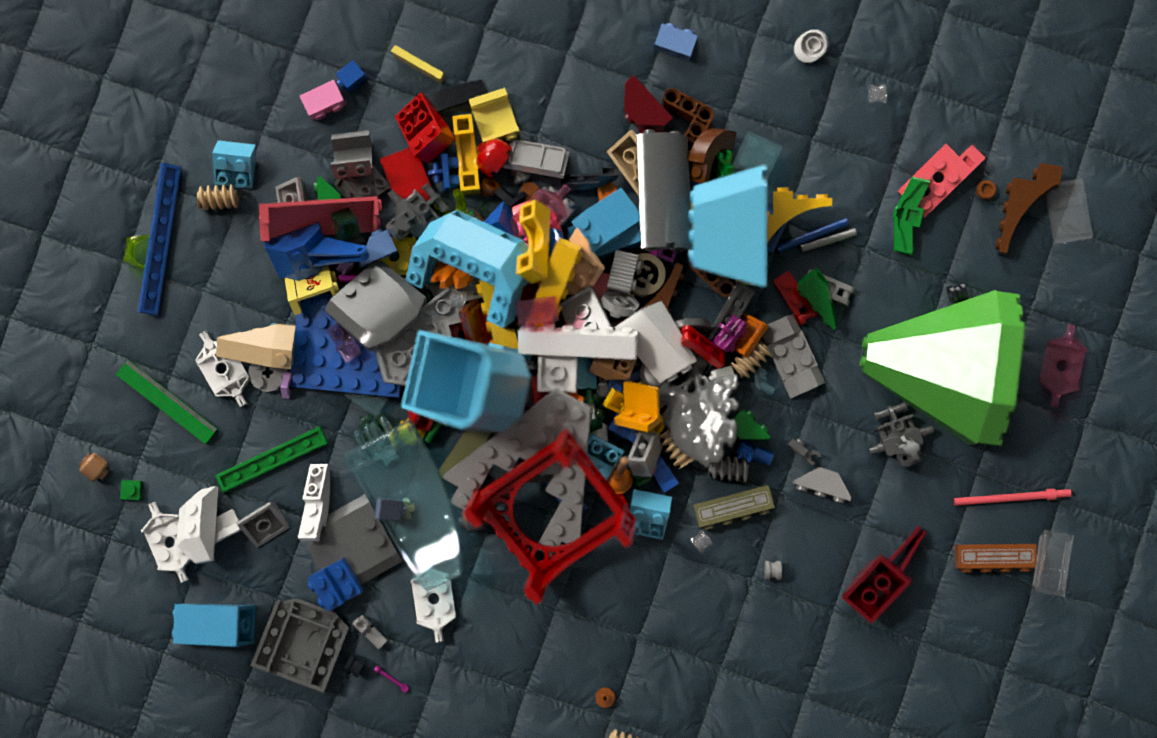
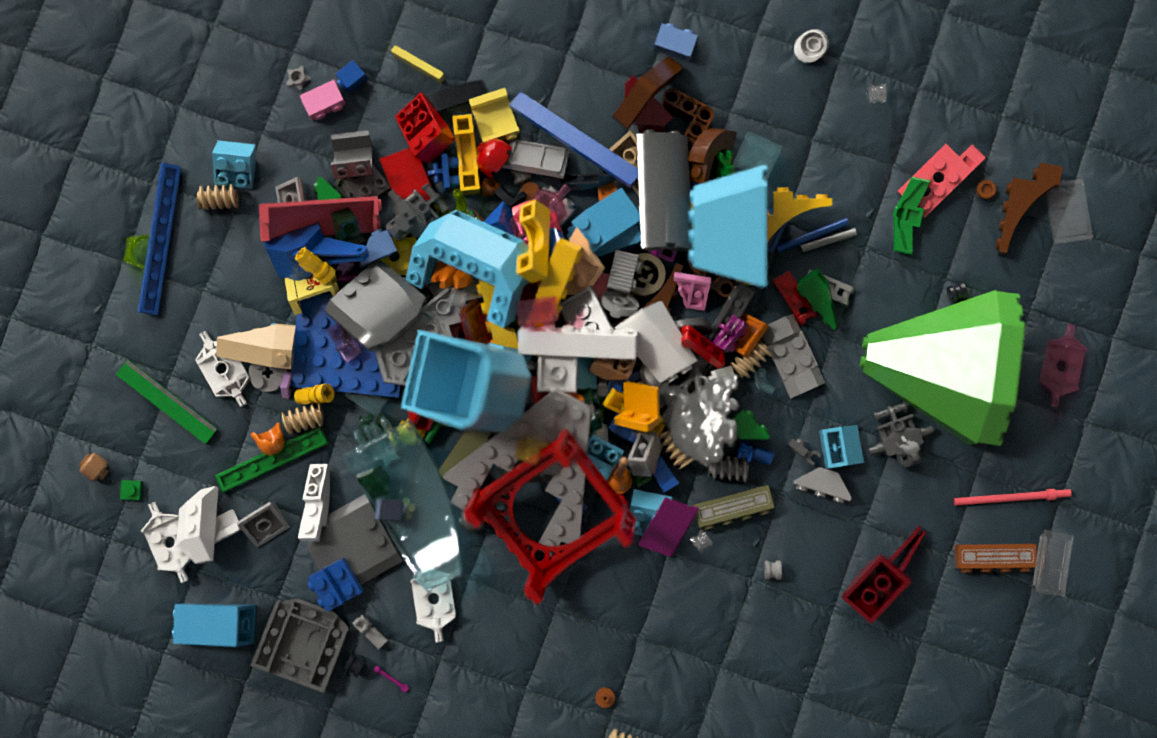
none -> orange hair [250,423,285,456]
none -> tan piece [282,404,325,435]
none -> light grey plate [286,66,310,90]
none -> yellow axle [294,383,334,404]
none -> yellow axle [295,247,336,285]
none -> clear green slope [355,465,390,500]
none -> tile [509,92,638,188]
none -> clear yellow panel [515,437,547,464]
none -> reddish brown beam [612,56,684,129]
none -> magenta piece [638,497,699,557]
none -> bright pink wing [674,272,711,311]
none -> medium azure slope [819,425,864,469]

